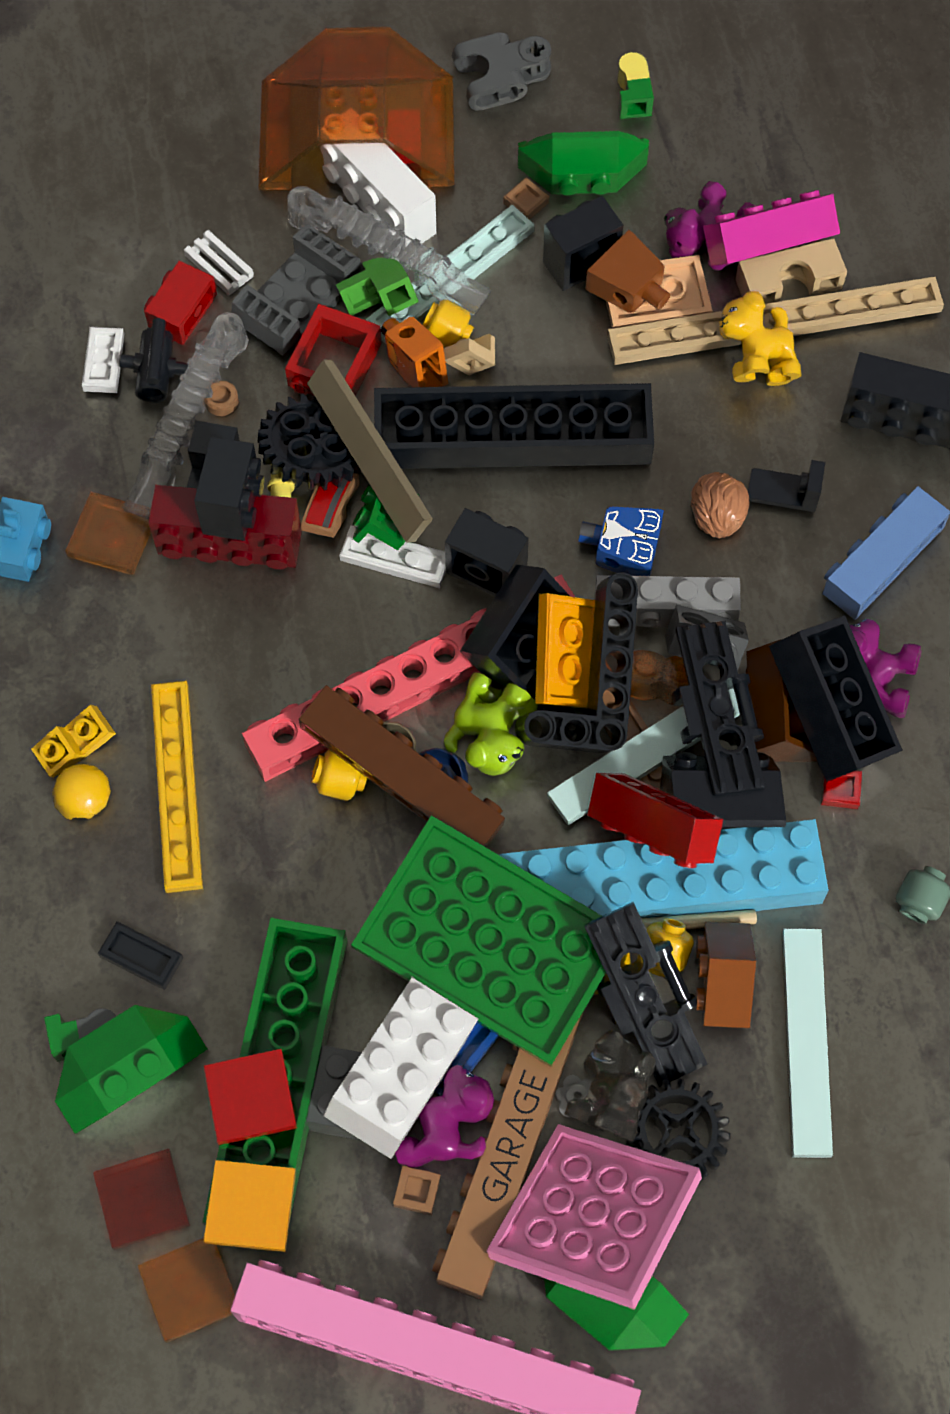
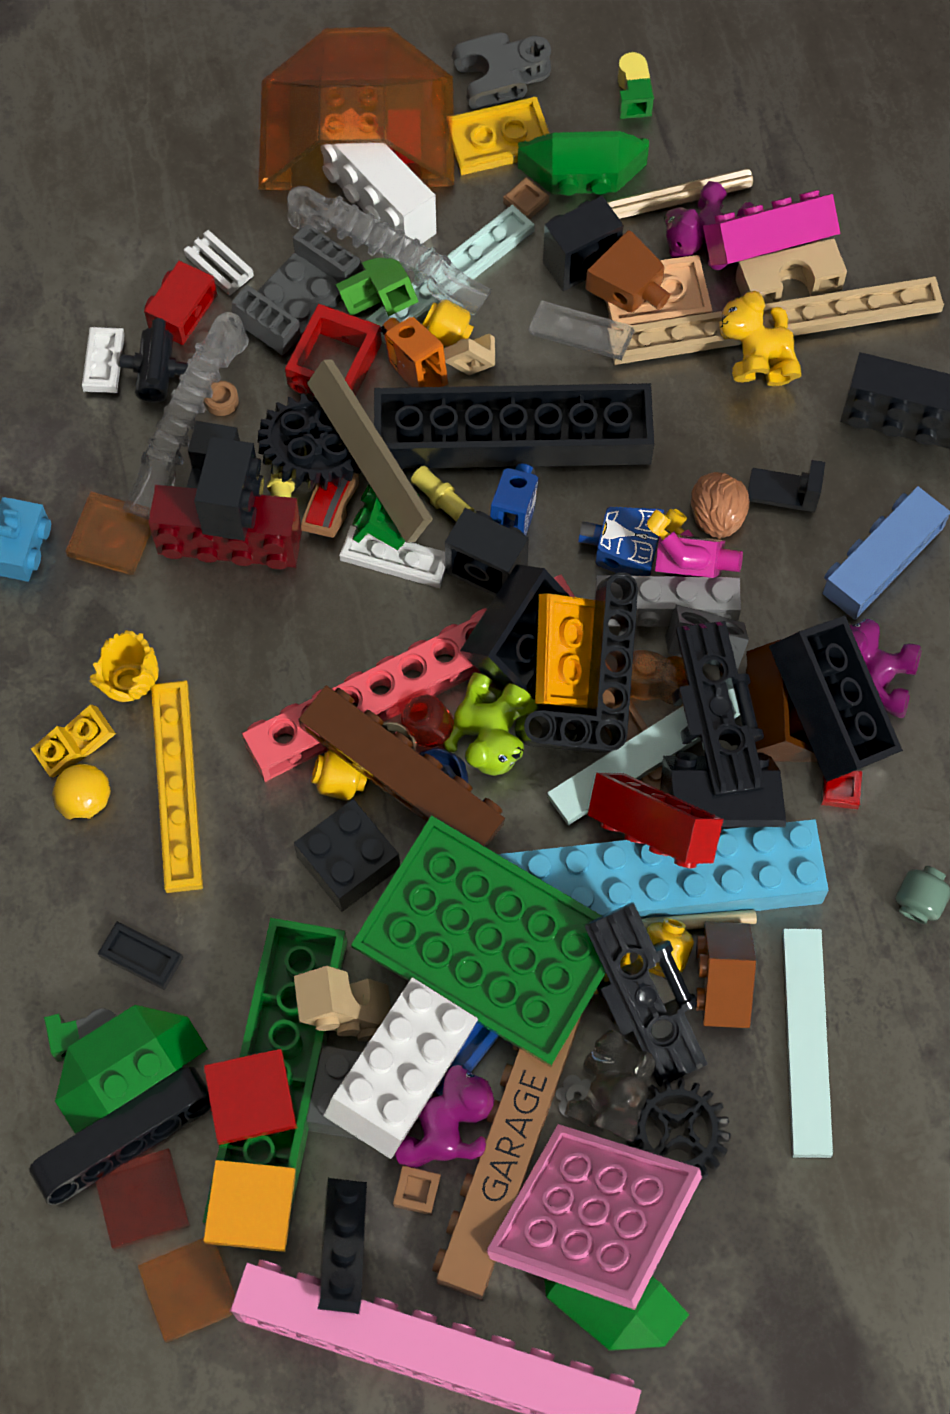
none -> black beam [29,1067,211,1205]
none -> yellow hair [89,630,159,703]
none -> black brick [294,799,400,912]
none -> tan arch [294,966,391,1042]
none -> black plate [318,1178,367,1314]
none -> clear red head [401,694,454,748]
none -> light yellow pin [411,466,475,522]
none -> yellow tile [444,96,549,175]
none -> blue torso [490,464,538,536]
none -> clear tile [528,300,635,360]
none -> tan axle [607,168,753,219]
none -> dark pink torso [647,509,743,578]

